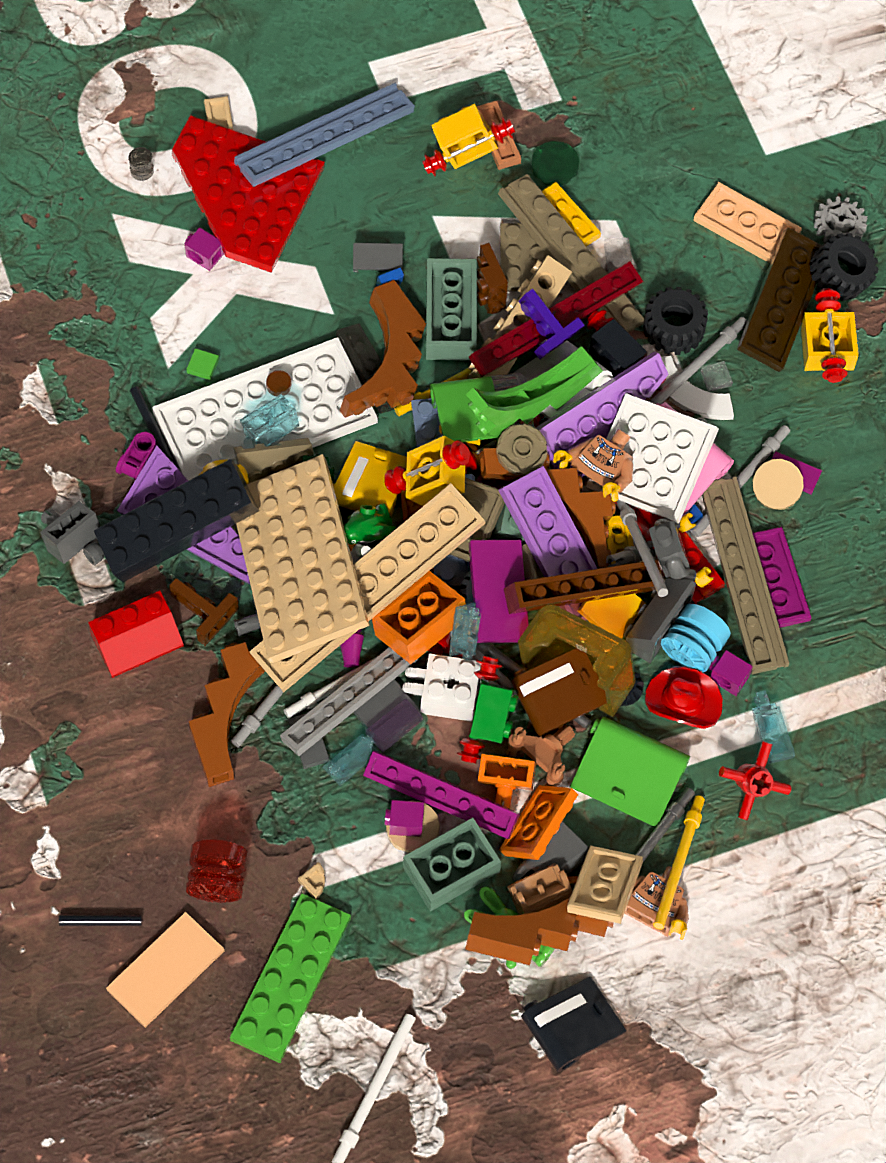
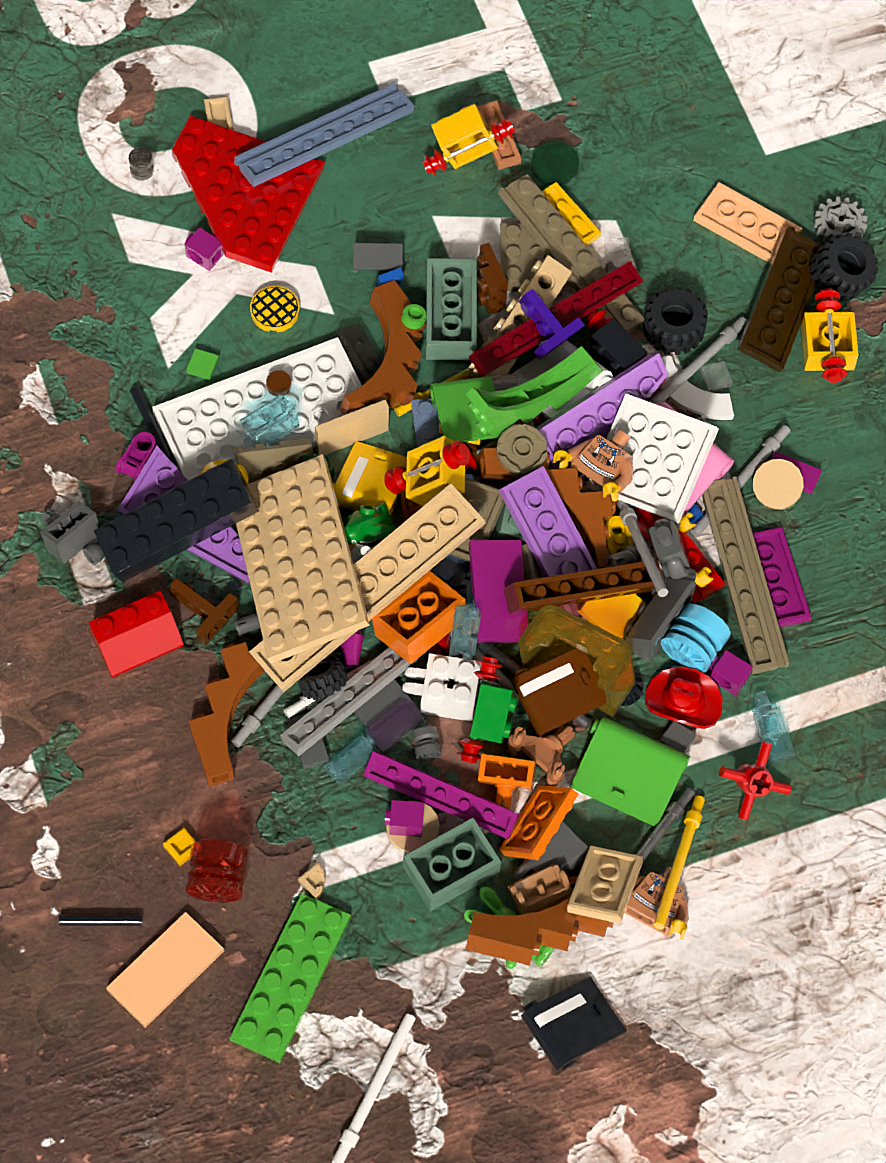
none -> yellow tile [163,828,201,866]
none -> tile [250,286,300,332]
none -> black tyre [298,656,348,700]
none -> tan tile [315,400,389,456]
none -> bright green tile [401,304,427,329]
none -> dark grey wheel [412,726,442,761]
none -> dark grey tile [659,721,696,753]

